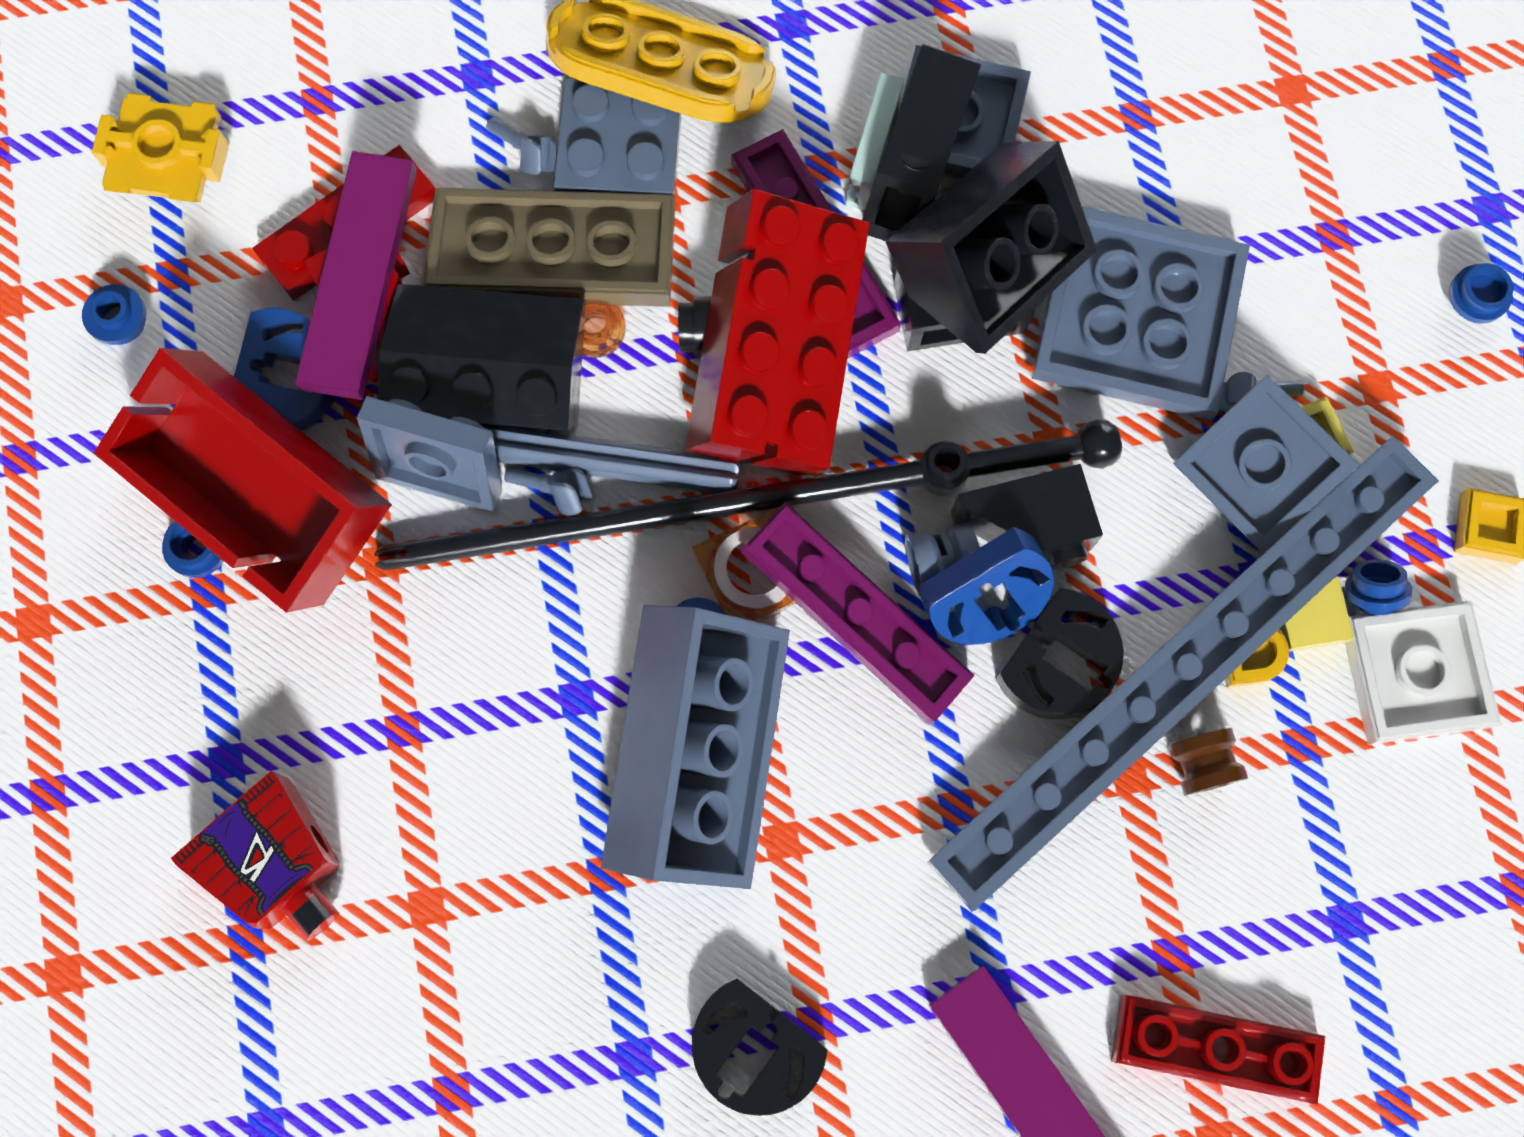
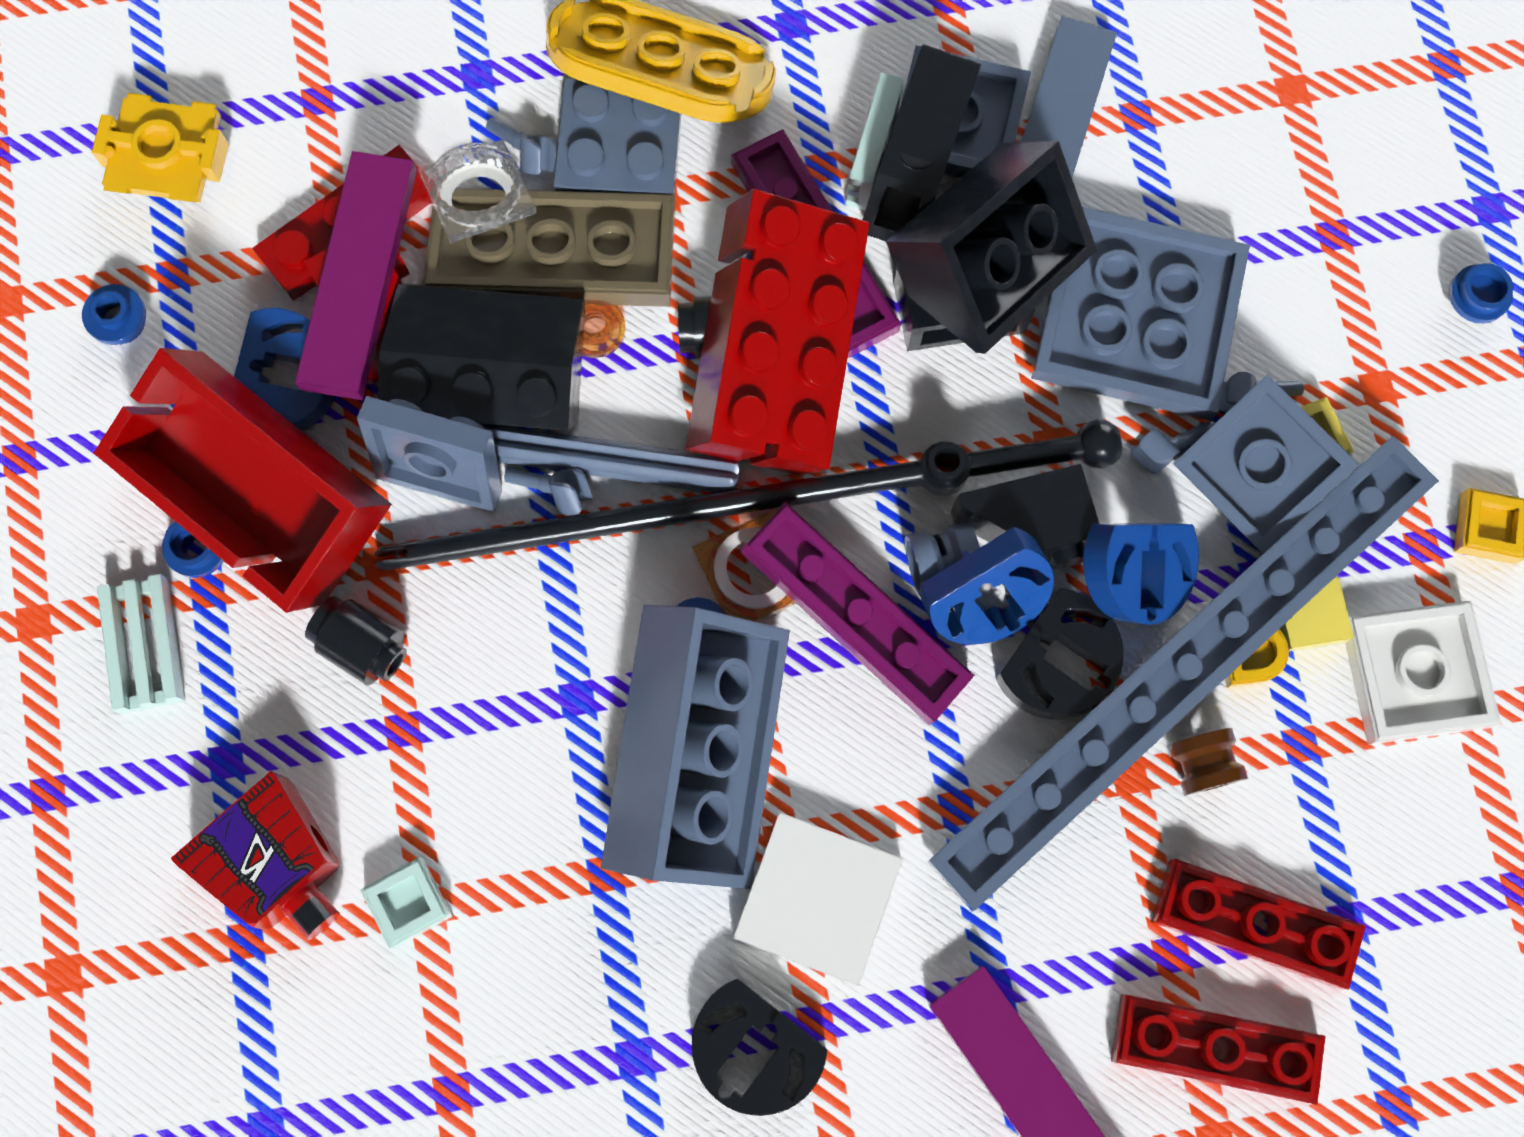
blue plate [1344,559,1413,615] -> none
none -> light aqua tile [97,574,185,714]
none -> black brick [305,596,407,686]
none -> light aqua tile [360,857,453,949]
none -> clear piece [418,139,537,244]
none -> white tile [733,812,903,986]
none -> sand blue tile [1021,16,1118,177]
none -> blue piece [1083,523,1199,625]
none -> sand blue hand [1130,420,1215,474]
none -> red tile [1151,858,1366,990]

